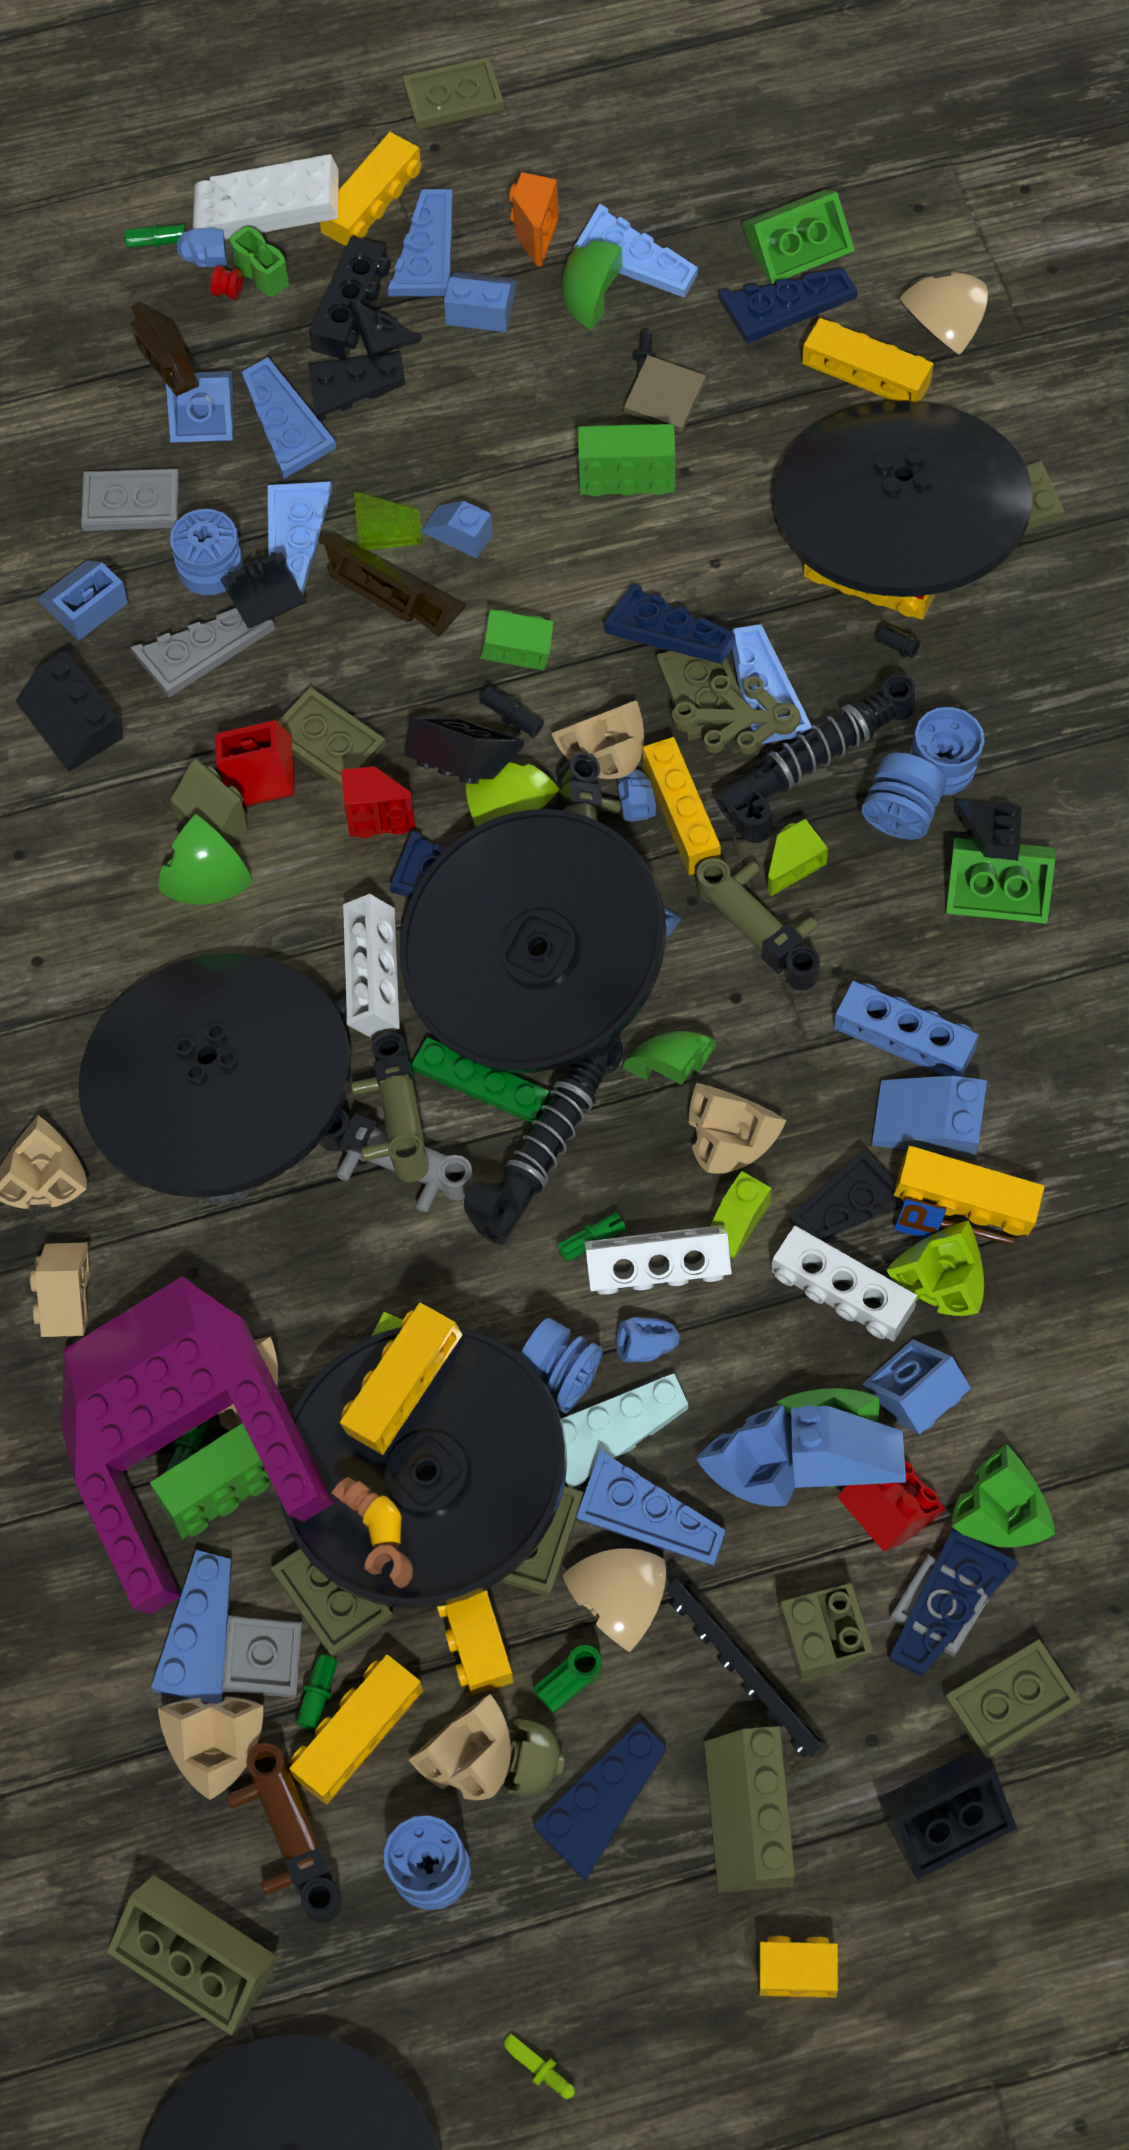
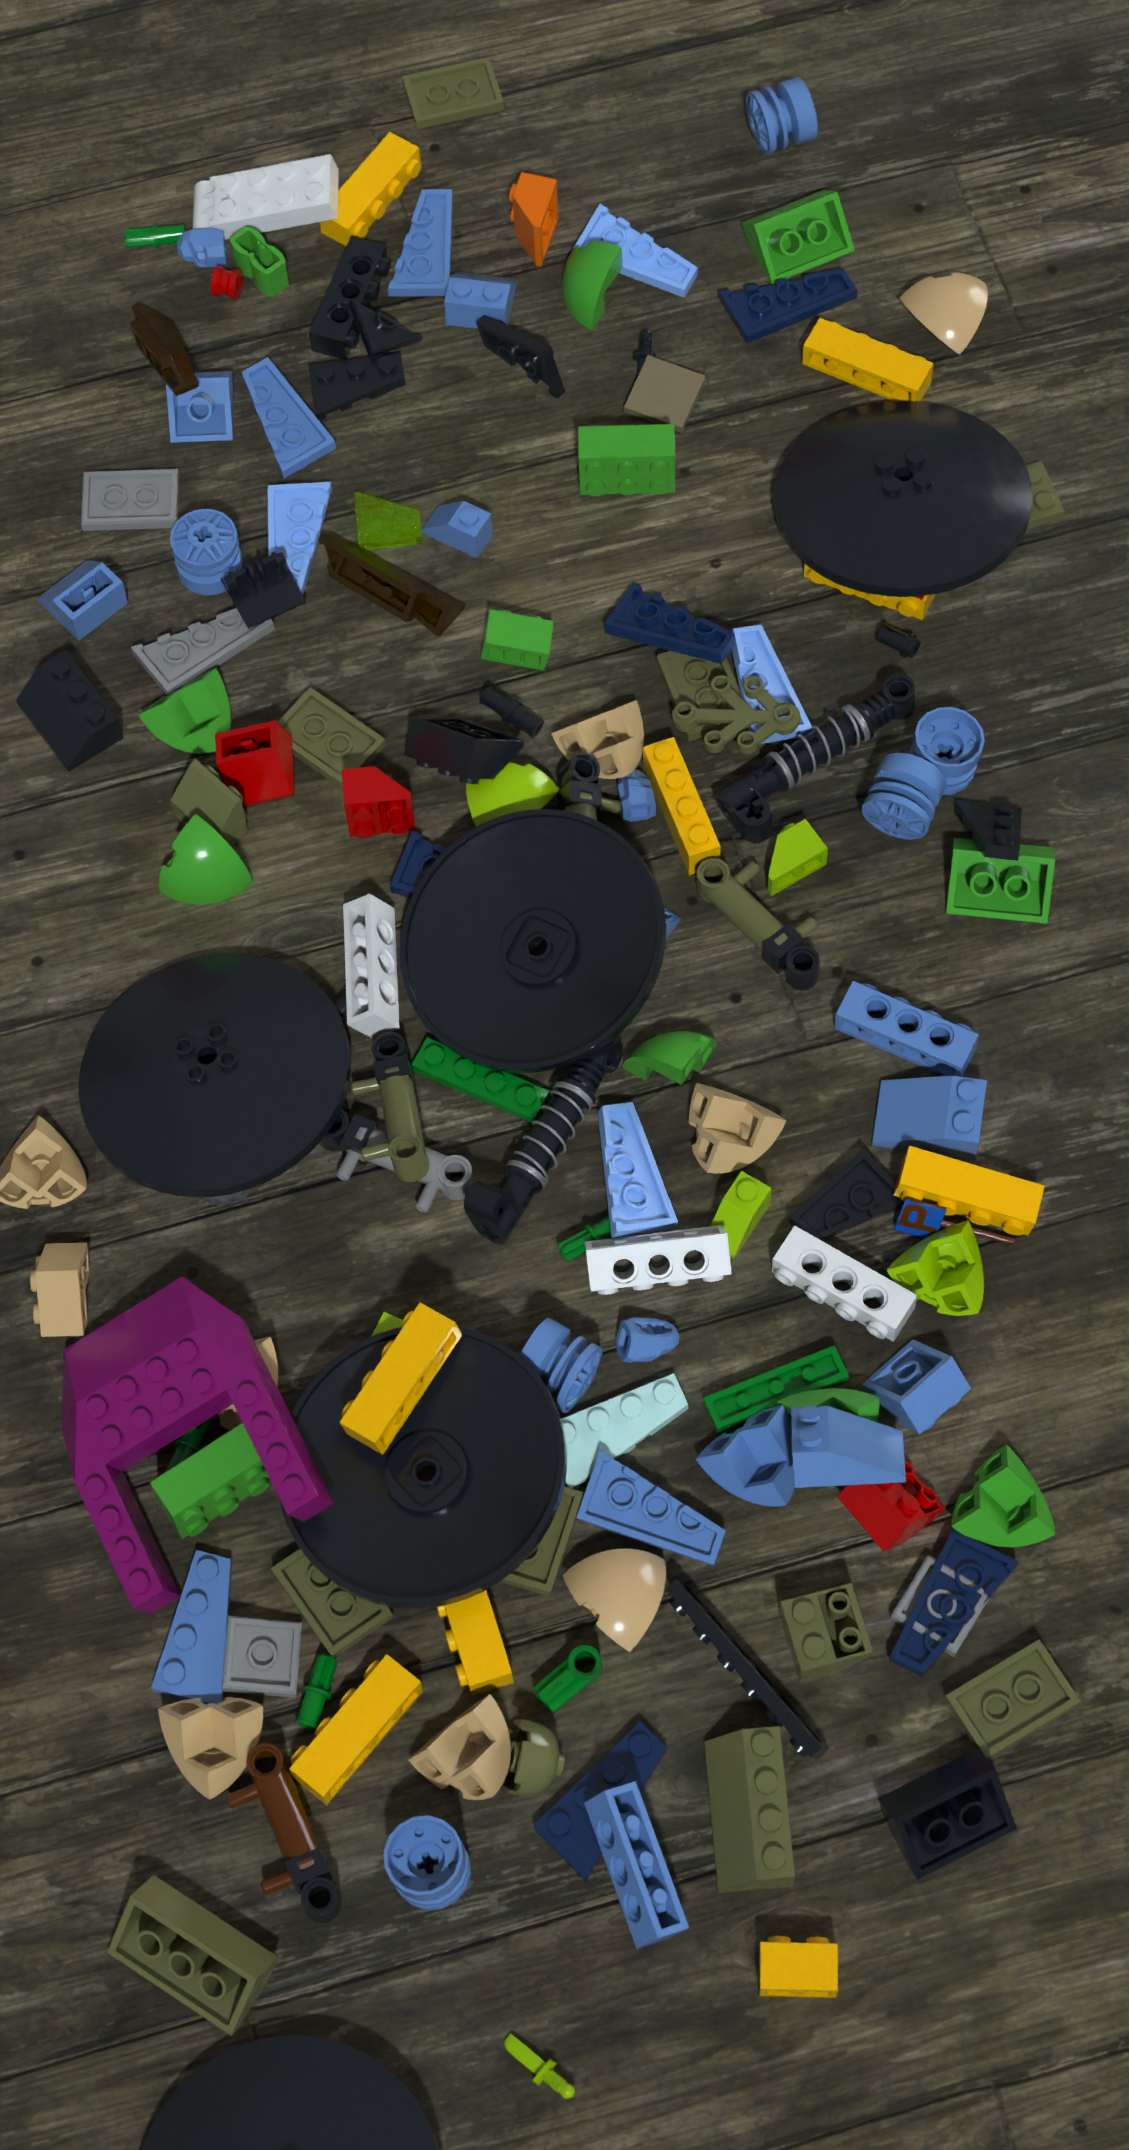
nougat piece [331,1477,413,1588] -> none
none -> bright green brick [138,668,231,754]
none -> black wing [476,315,565,399]
none -> medium blue brick [584,1781,689,1949]
none -> light blue wing [598,1102,678,1238]
none -> green plate [703,1345,849,1434]
none -> medium blue wheel [746,77,818,155]

